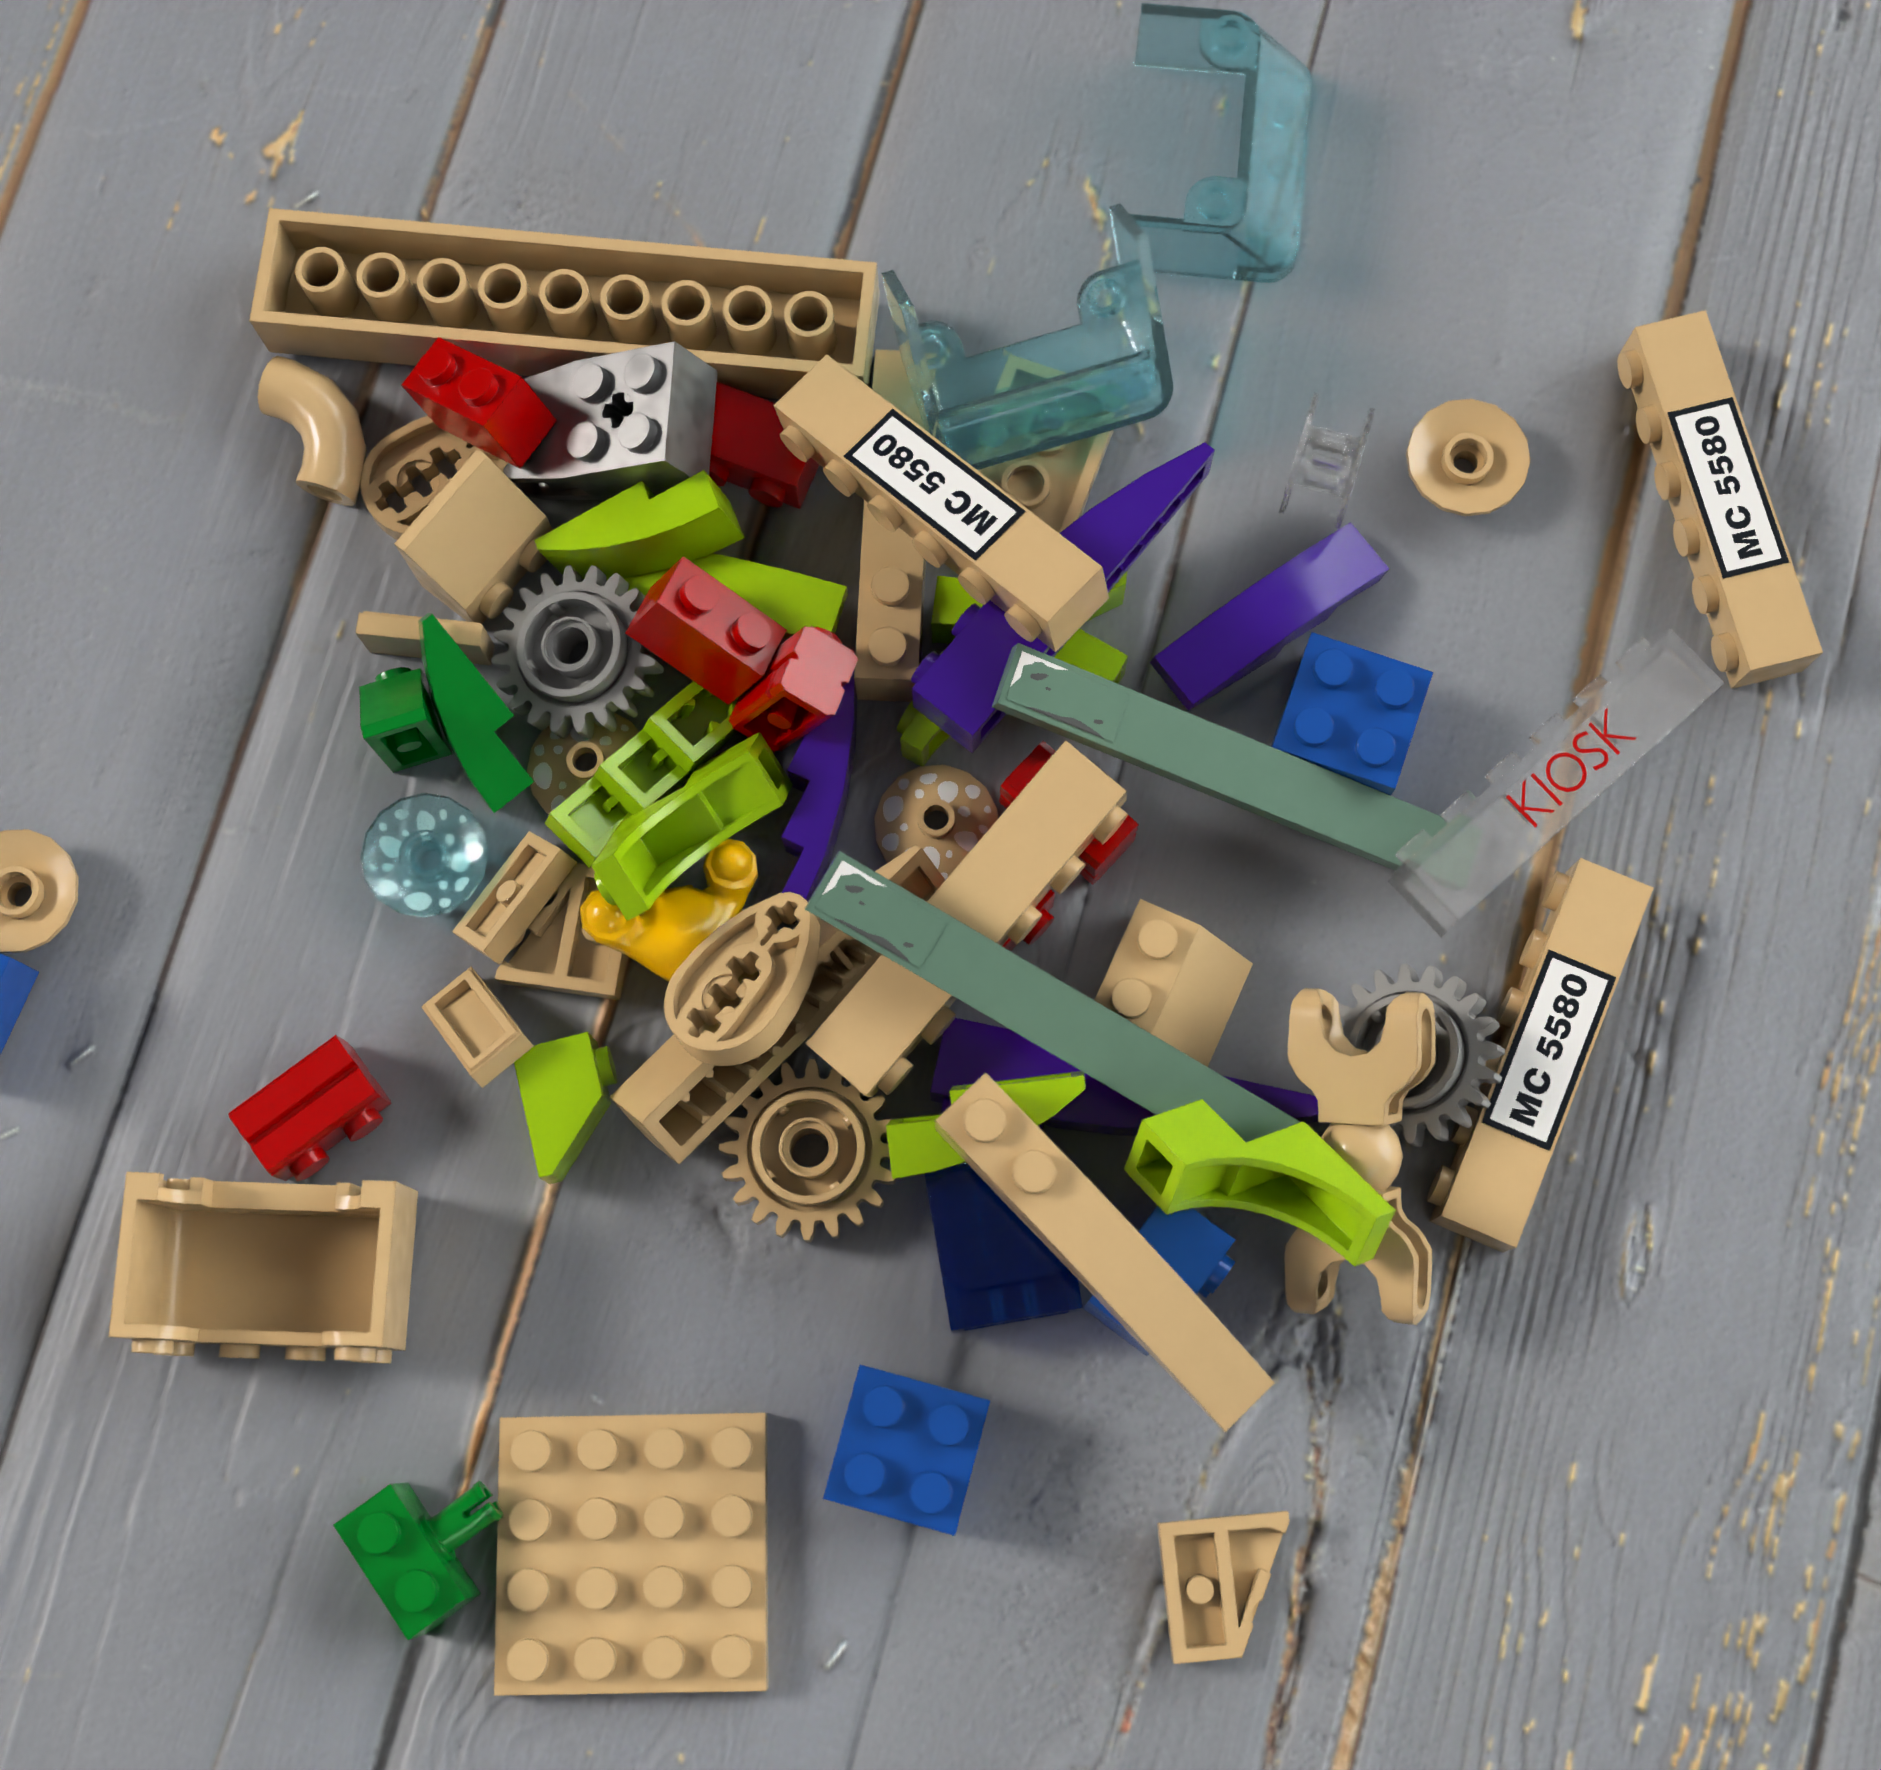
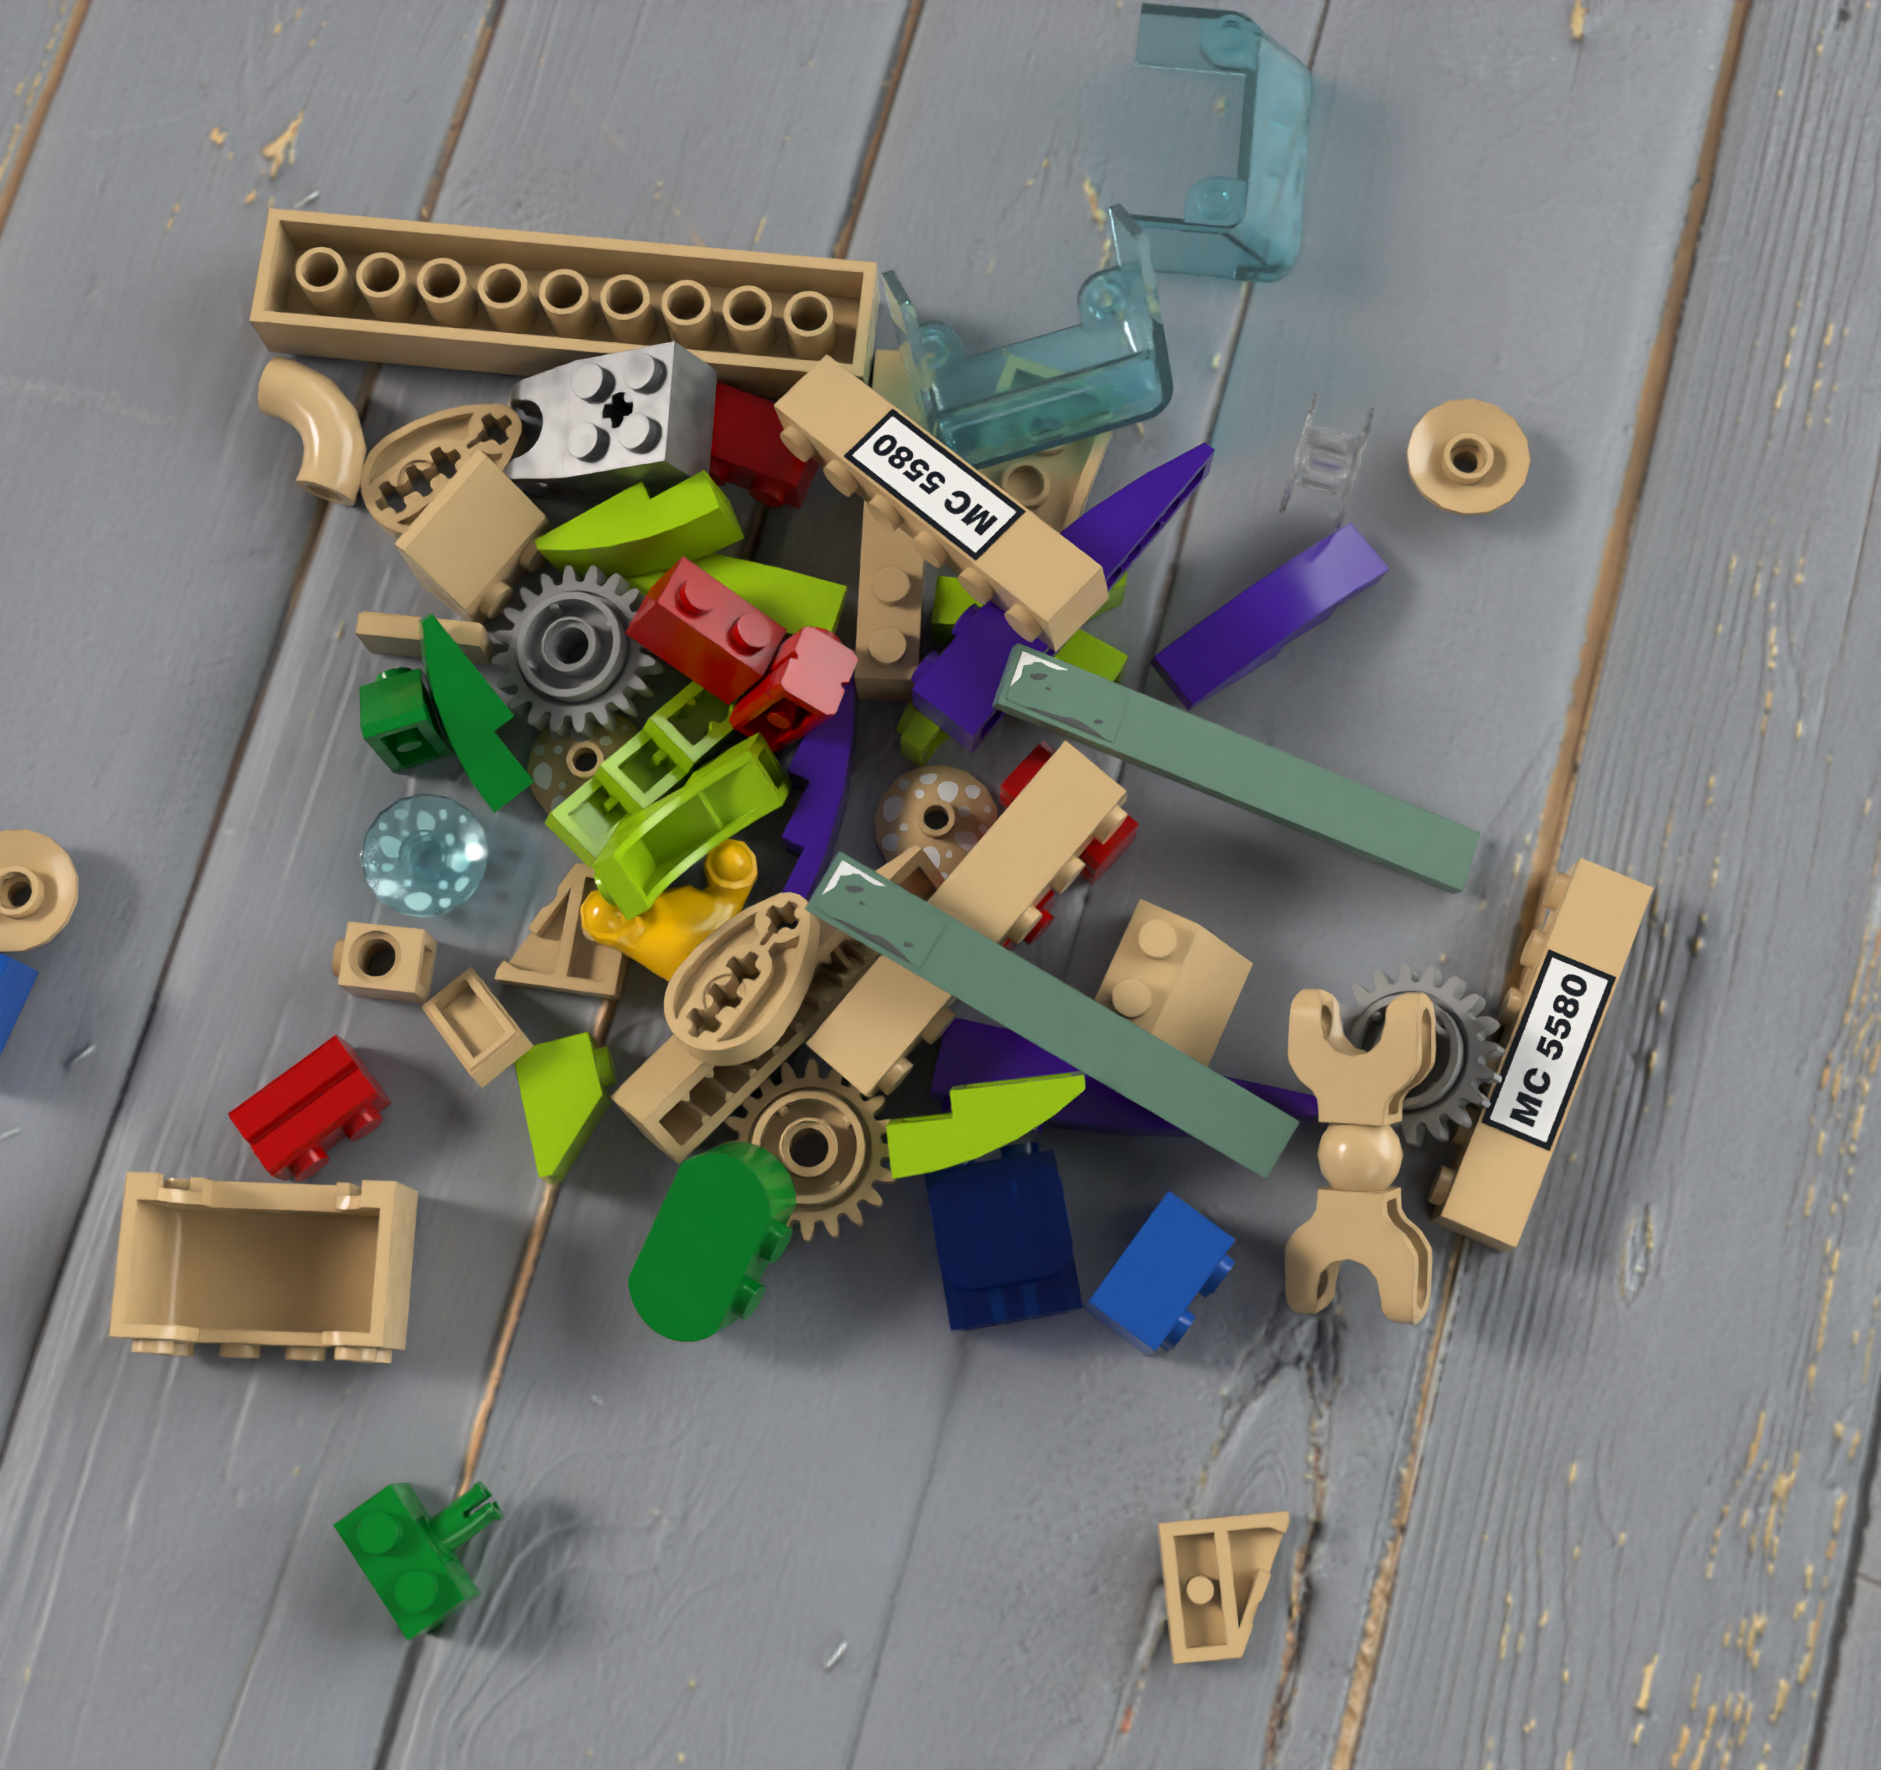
red brick [401,337,557,469] -> none
tan plate [452,831,577,965] -> none
tan plate [494,1413,768,1696] -> none
blue brick [823,1364,991,1536] -> none
tan slope [935,1073,1275,1432] -> none
lime arch [1124,1099,1396,1267] -> none
blue brick [1271,632,1433,796] -> none
clear brick [1388,628,1725,937] -> none
tan brick [1617,310,1823,689] -> none
none -> tan brick [332,921,438,1003]
none -> green brick [628,1142,796,1342]

